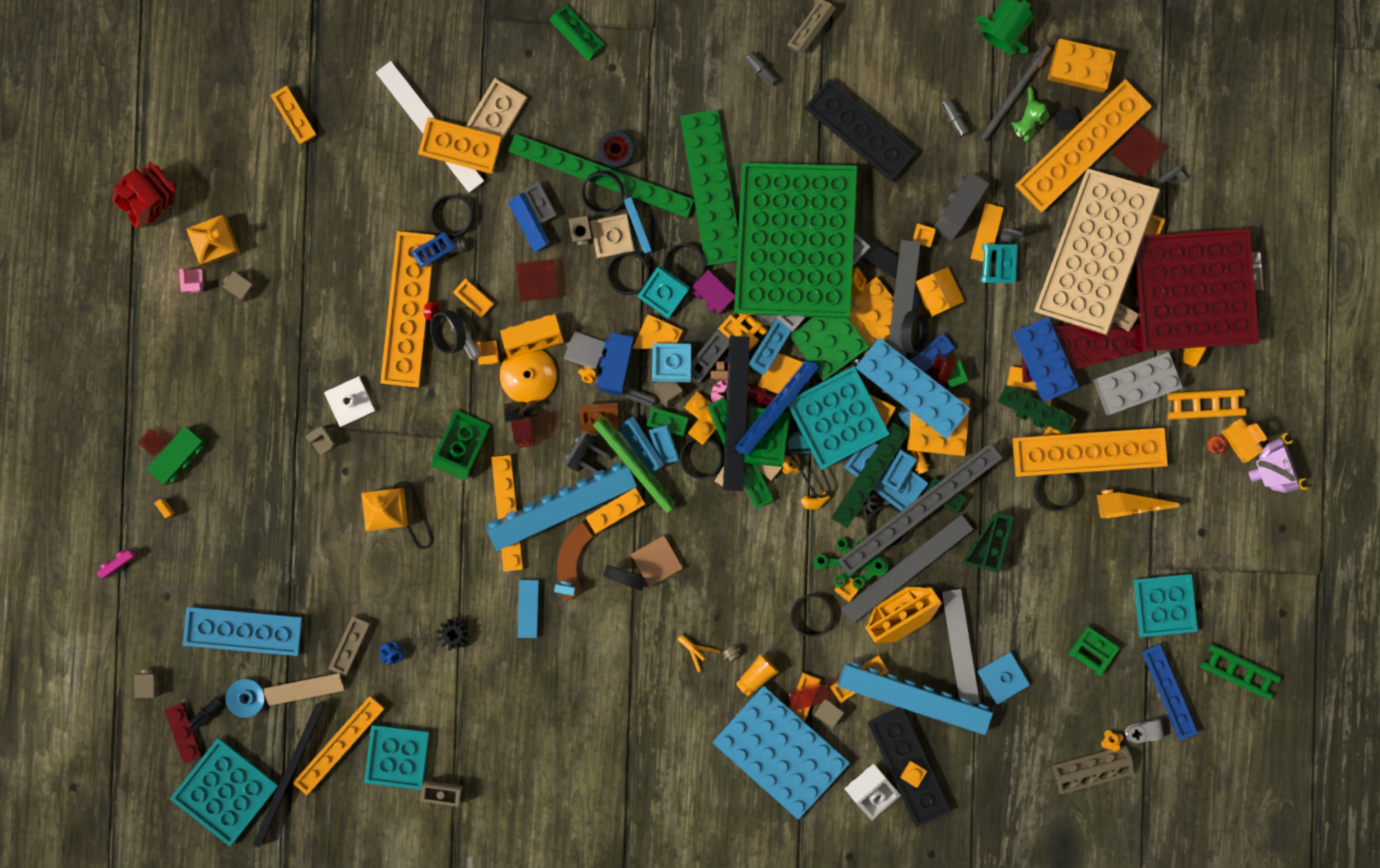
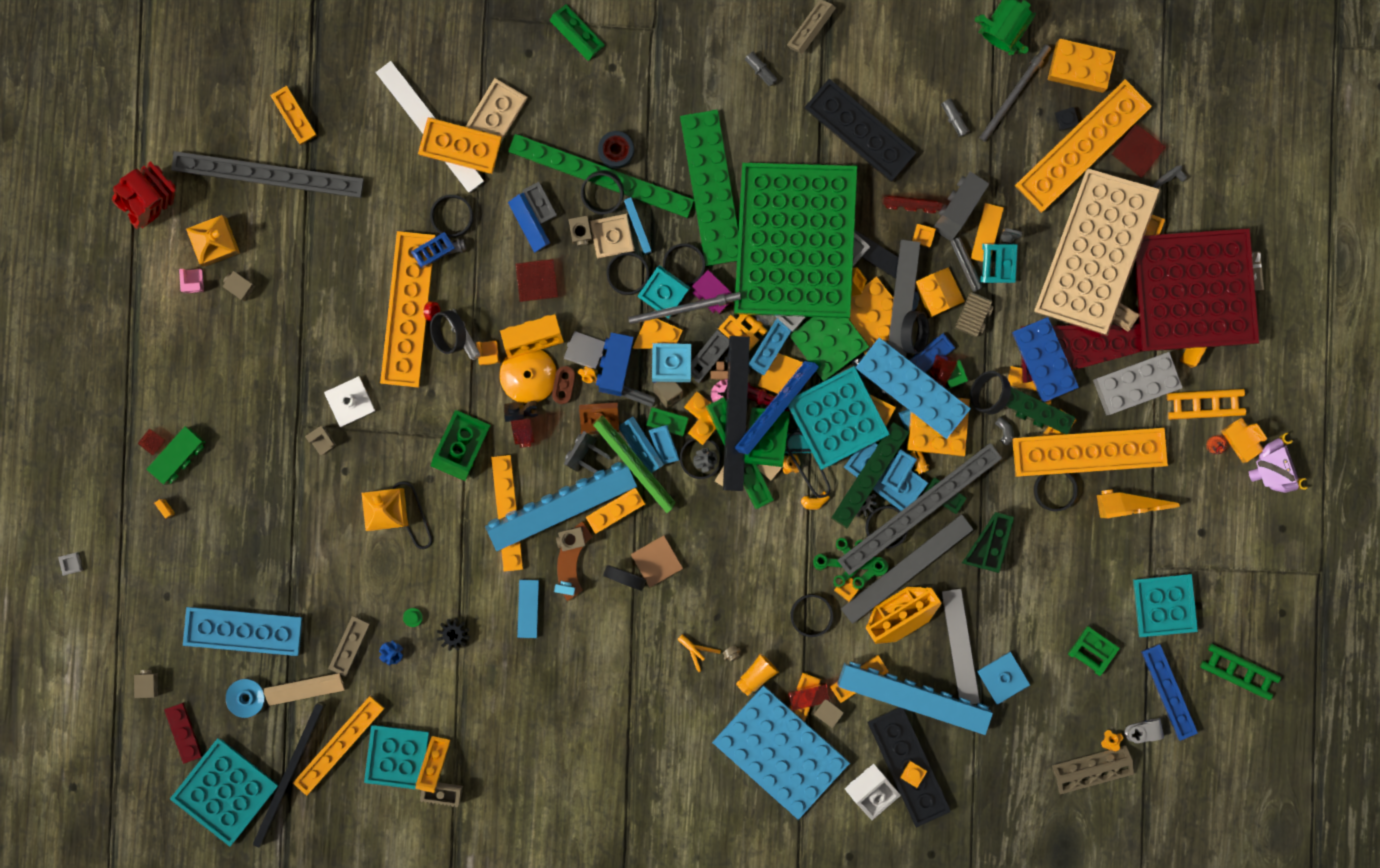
dark pink plate [97,549,137,579] -> none
black axle [189,696,224,730] -> none
light orange tile [453,278,494,318] -> none
bright green animal [1011,87,1049,143] -> none
none -> light grey tile [58,552,83,576]
none -> dark grey plate [171,151,364,198]
none -> green plate [403,608,422,627]
none -> light orange plate [416,736,450,793]
none -> copper plate [552,366,575,404]
none -> dark tan brick [556,527,586,551]
none -> flat silver bar [629,292,742,324]
none -> dark grey gear [693,447,717,473]
none -> clear red plate [881,195,942,214]
none -> dark grey axle [951,237,982,292]
none -> dark tan brick [955,292,993,337]
none -> black tyre [970,371,1011,415]
none -> dark grey arm [995,416,1015,445]

